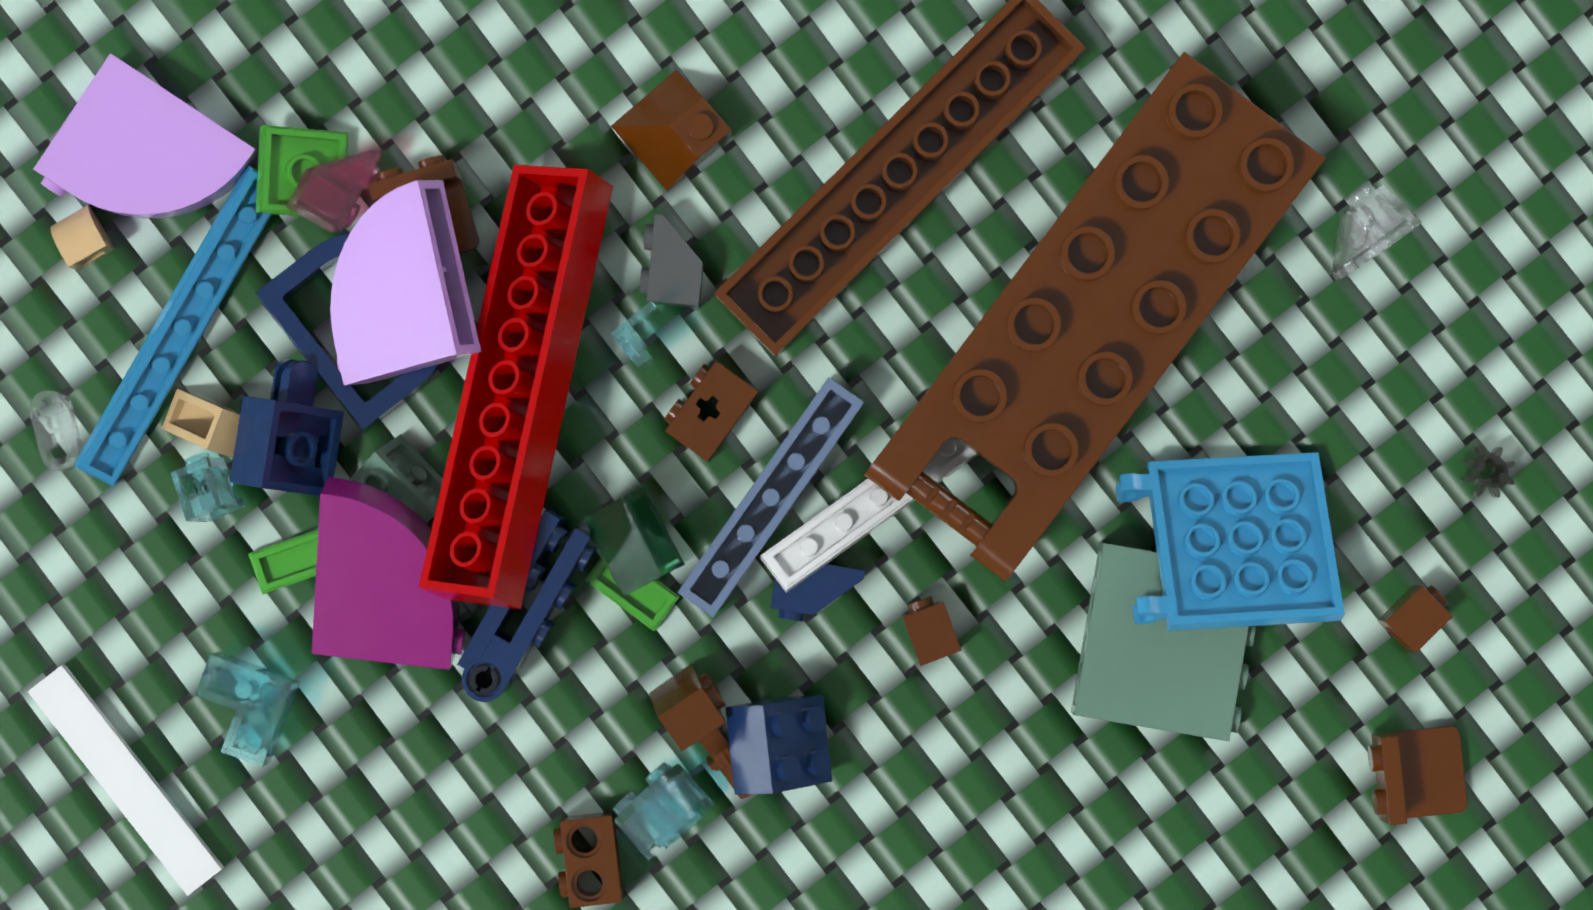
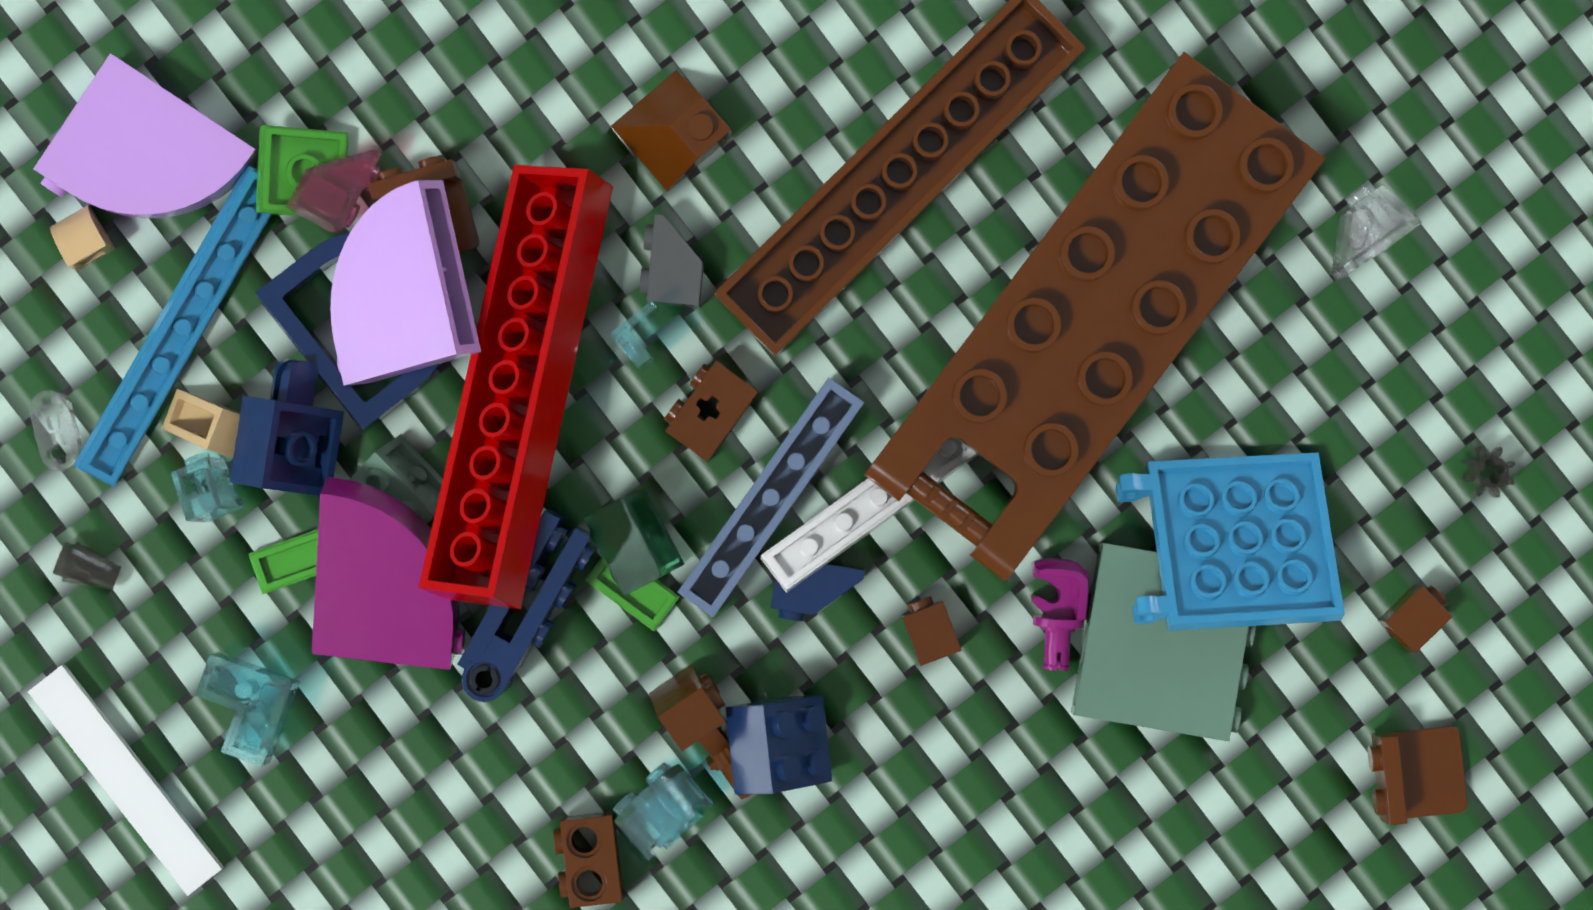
none -> clear smoke cone [53,541,122,590]
none -> magenta piece [1031,558,1089,671]

